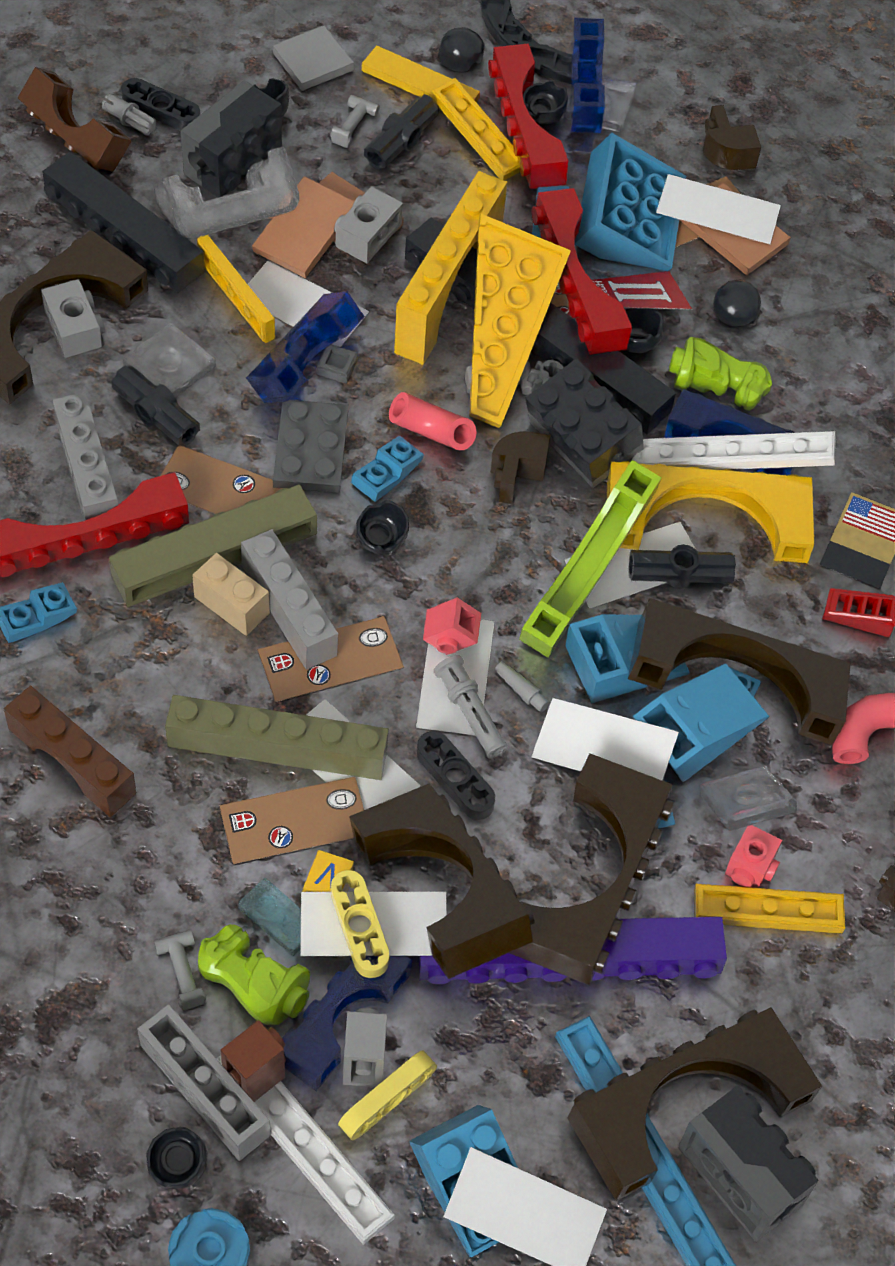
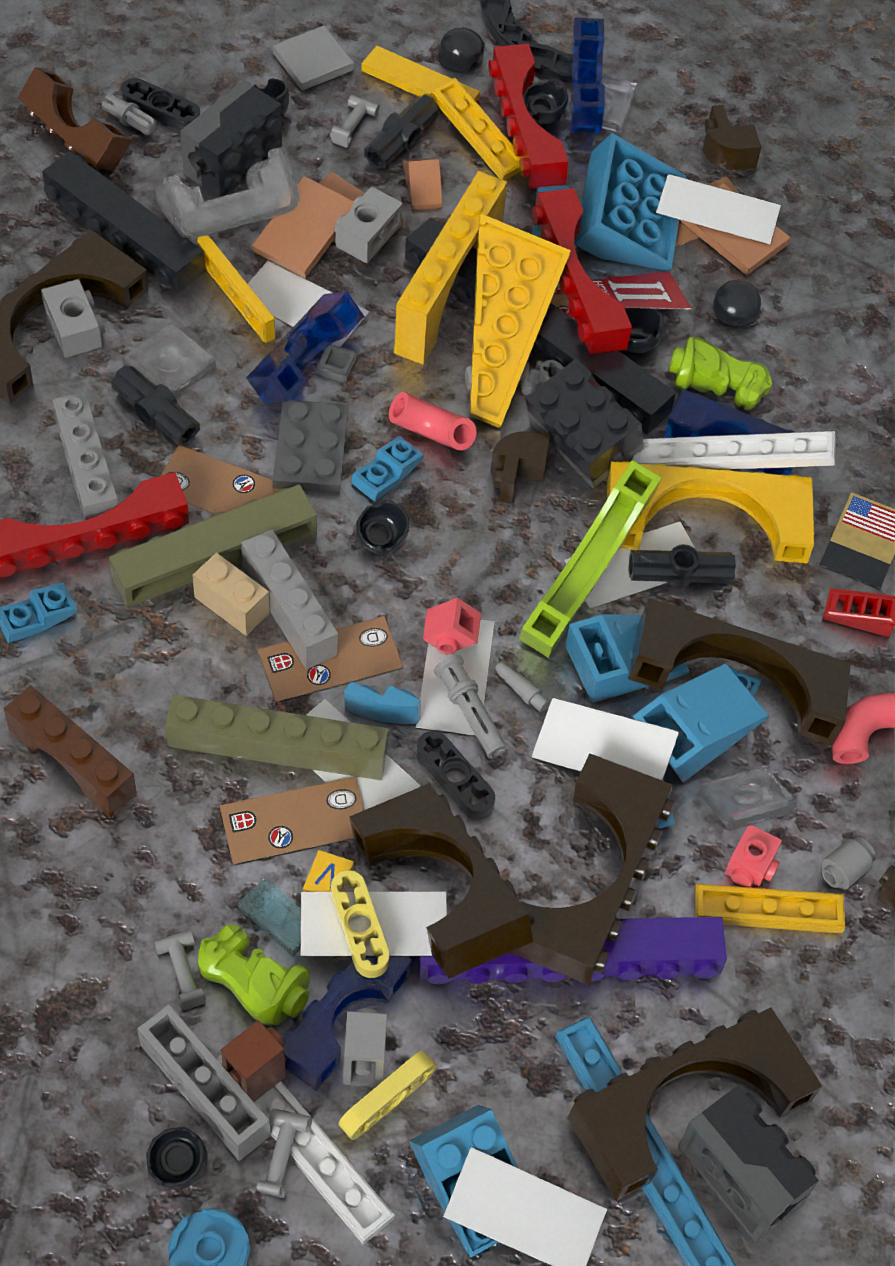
none -> light grey piece [256,1108,312,1198]
none -> dark azure slope [344,681,421,724]
none -> nougat slope [403,158,442,210]
none -> light grey brick [821,837,876,890]

